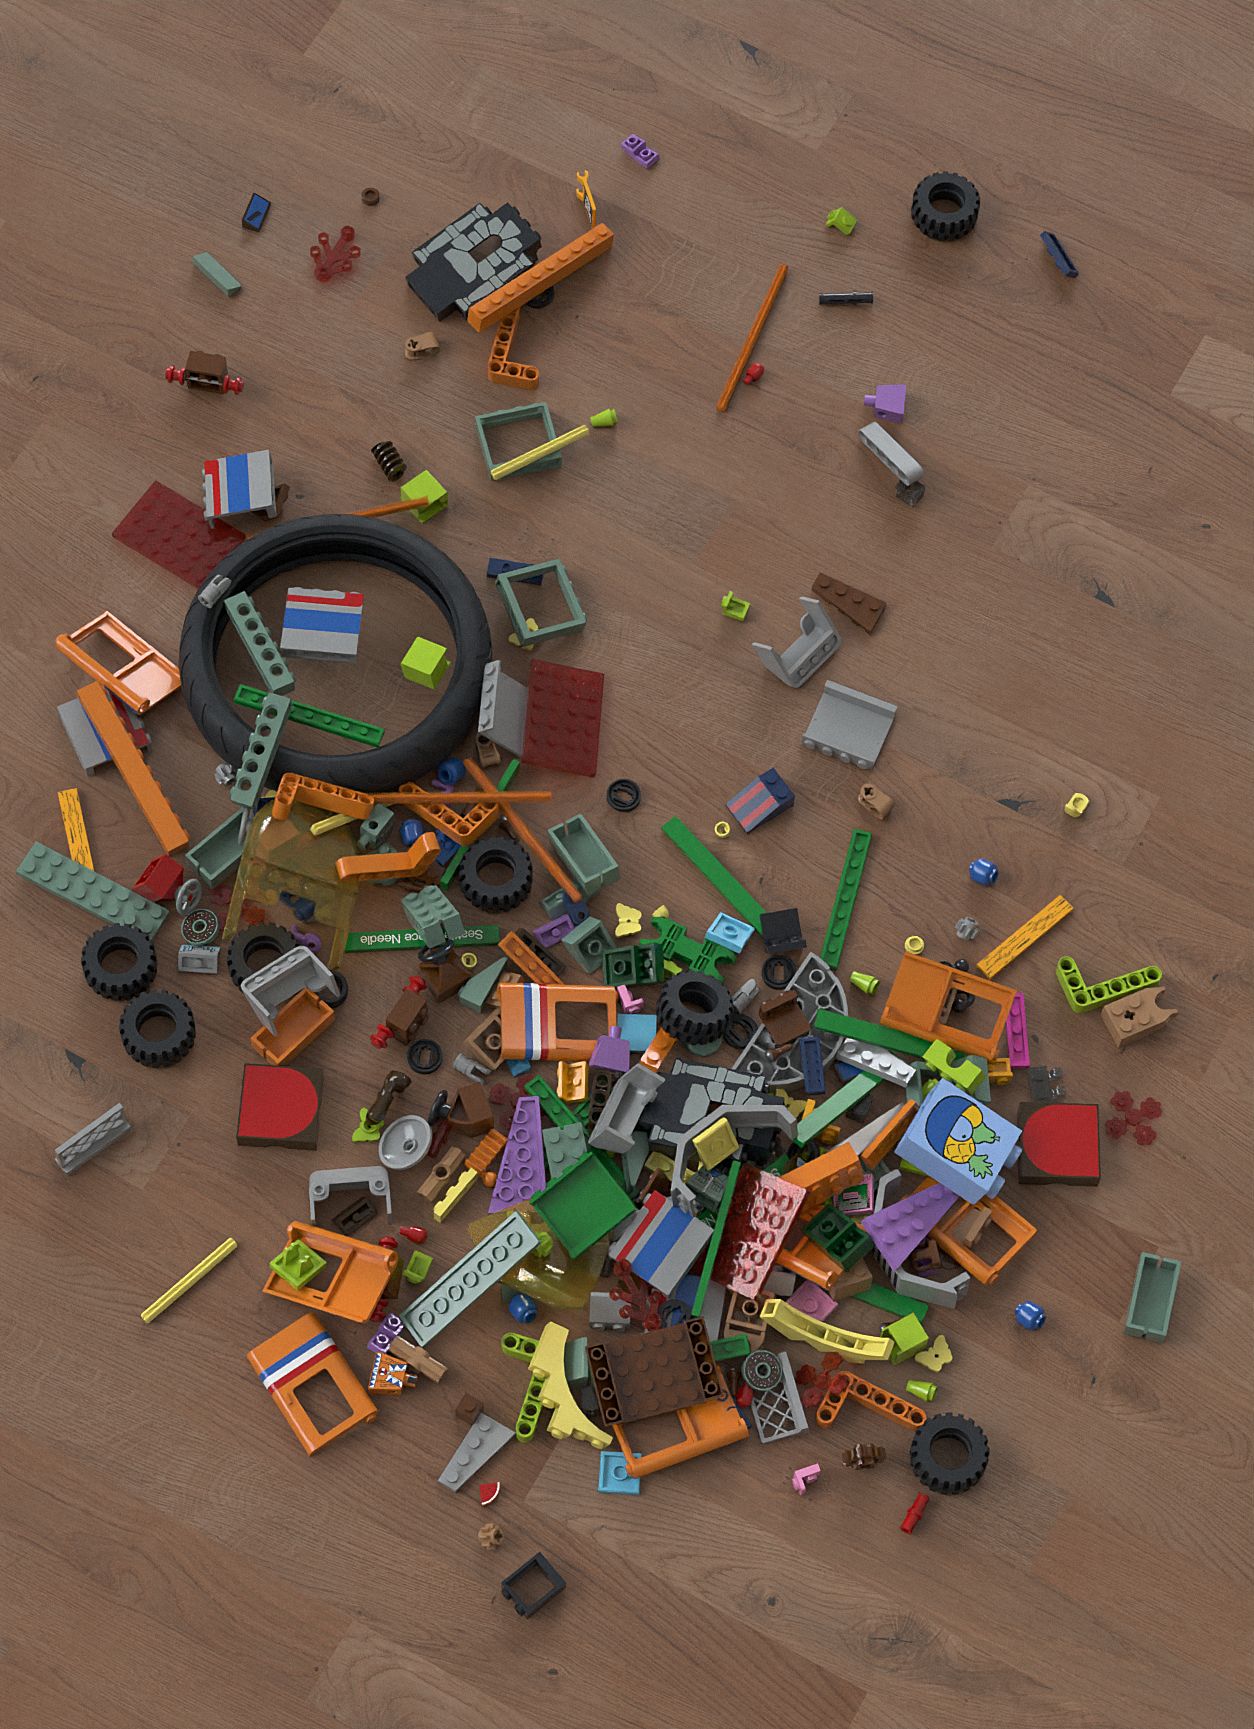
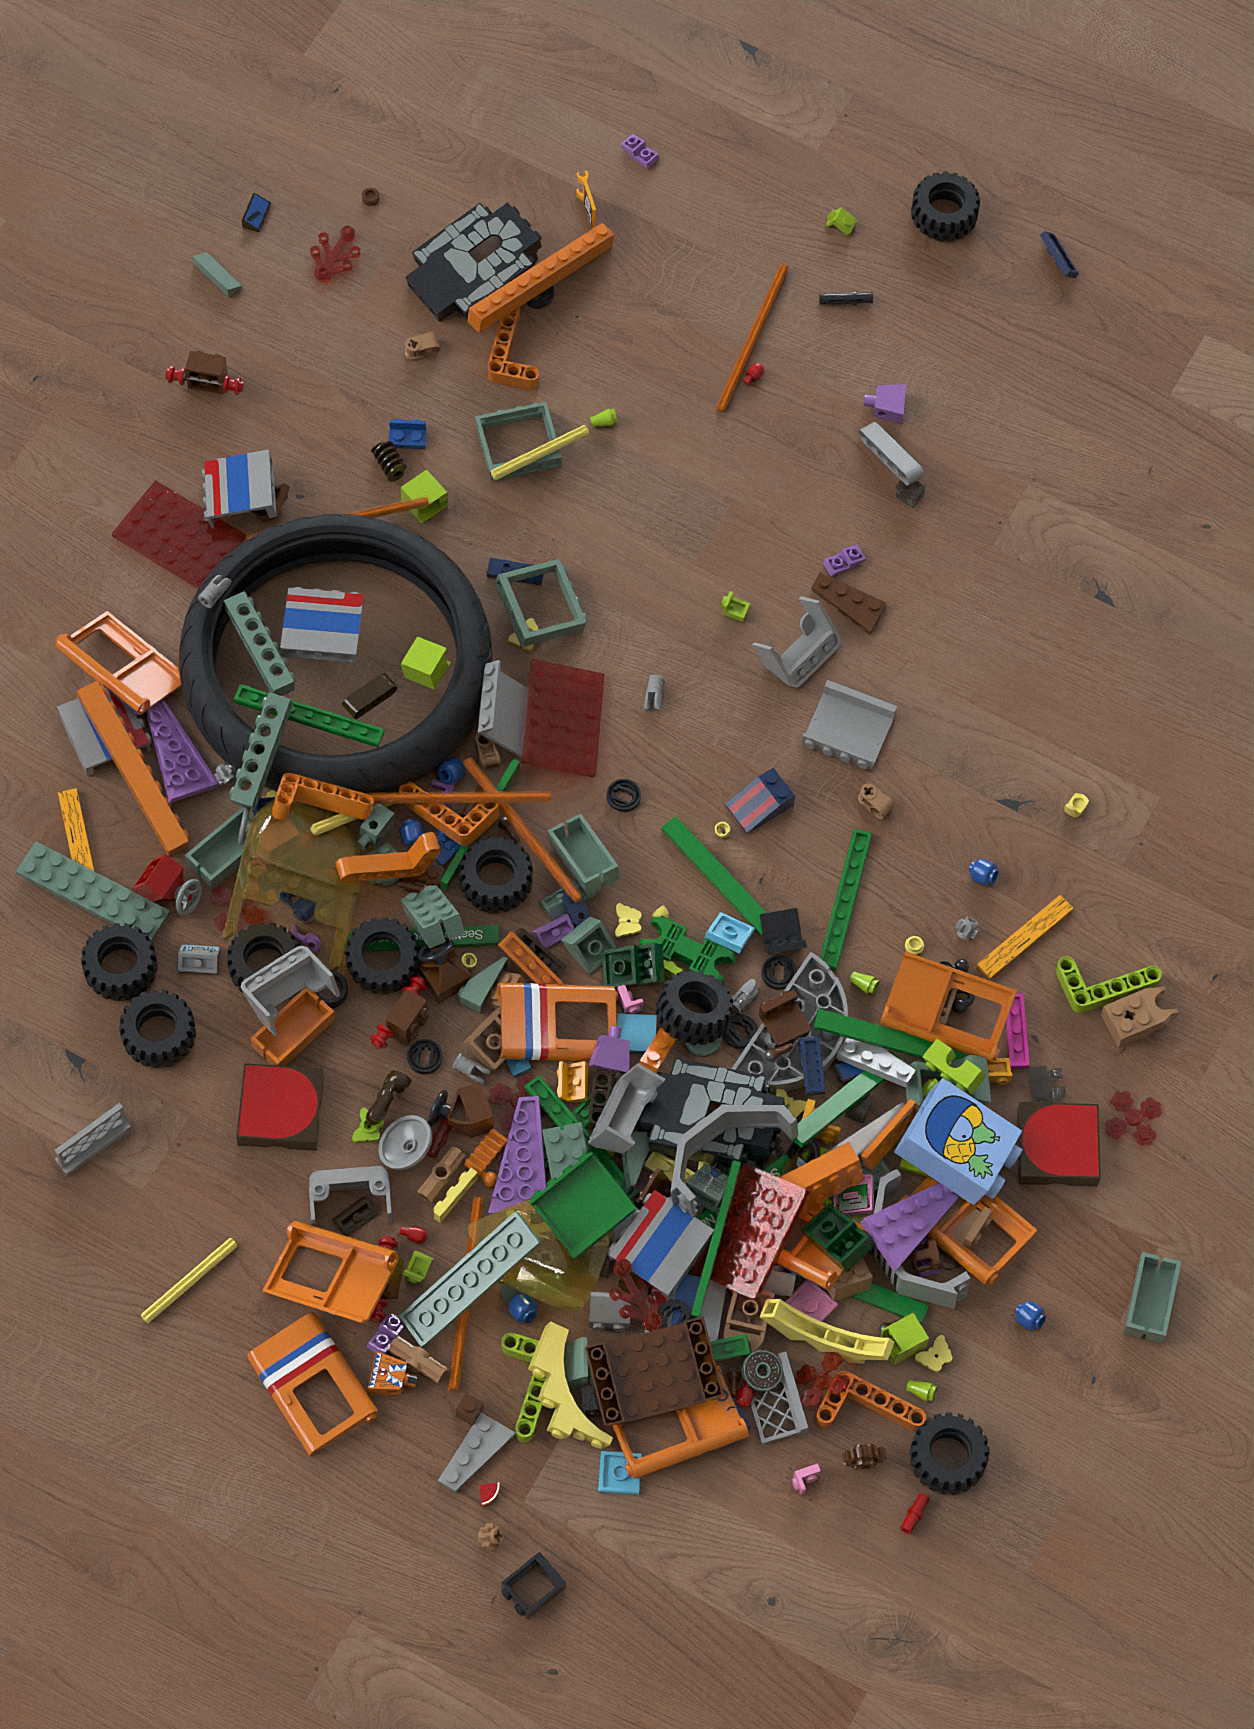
tile [181,909,220,947] -> none
lime plate [269,1239,327,1291] -> none
lime gear [532,1231,554,1258] -> none
light yellow tile [692,1117,739,1171] -> none
none -> medium lavender wing [146,699,219,803]
none -> dark brown beam [342,673,398,719]
none -> black tyre [345,916,419,994]
none -> blue bracket [389,419,426,449]
none -> orange axle [448,1197,484,1391]
none -> light grey hinge [644,675,665,710]
none -> medium lavender slope [823,545,866,577]

